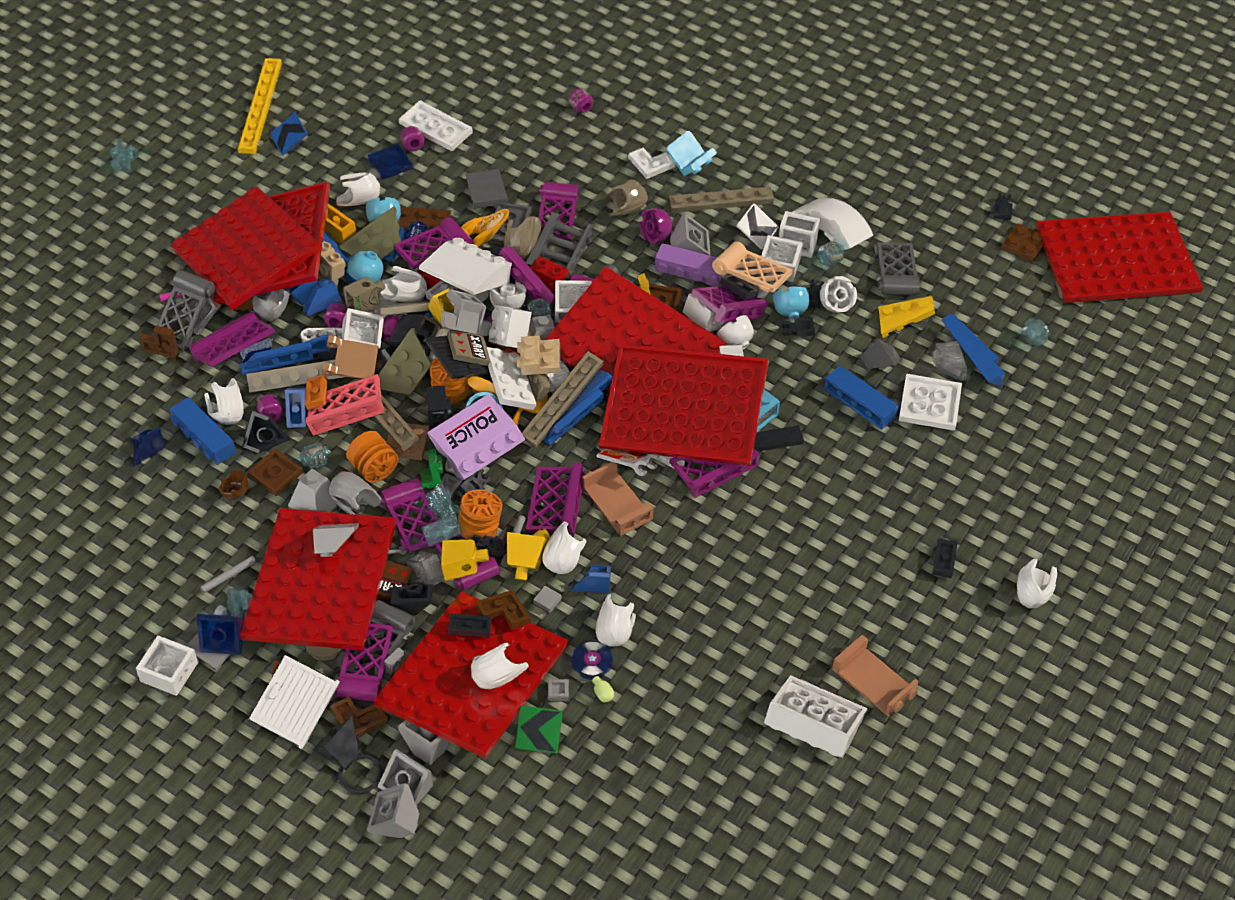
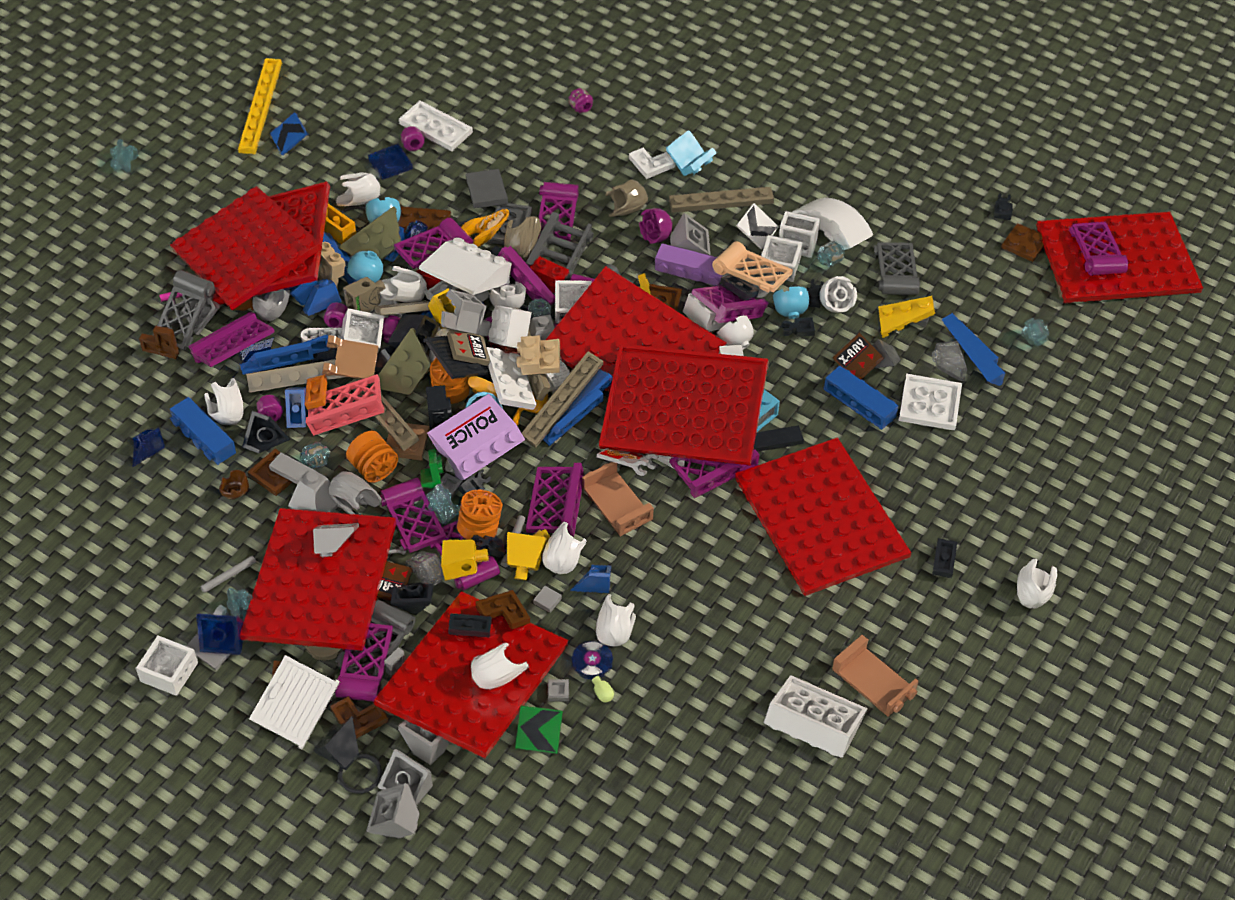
clear light blue hips [421,514,462,546] -> none
none -> light grey tile [269,453,311,484]
none -> red plate [735,437,911,596]
none -> tile [832,333,884,379]
none -> magenta piece [1069,222,1128,275]

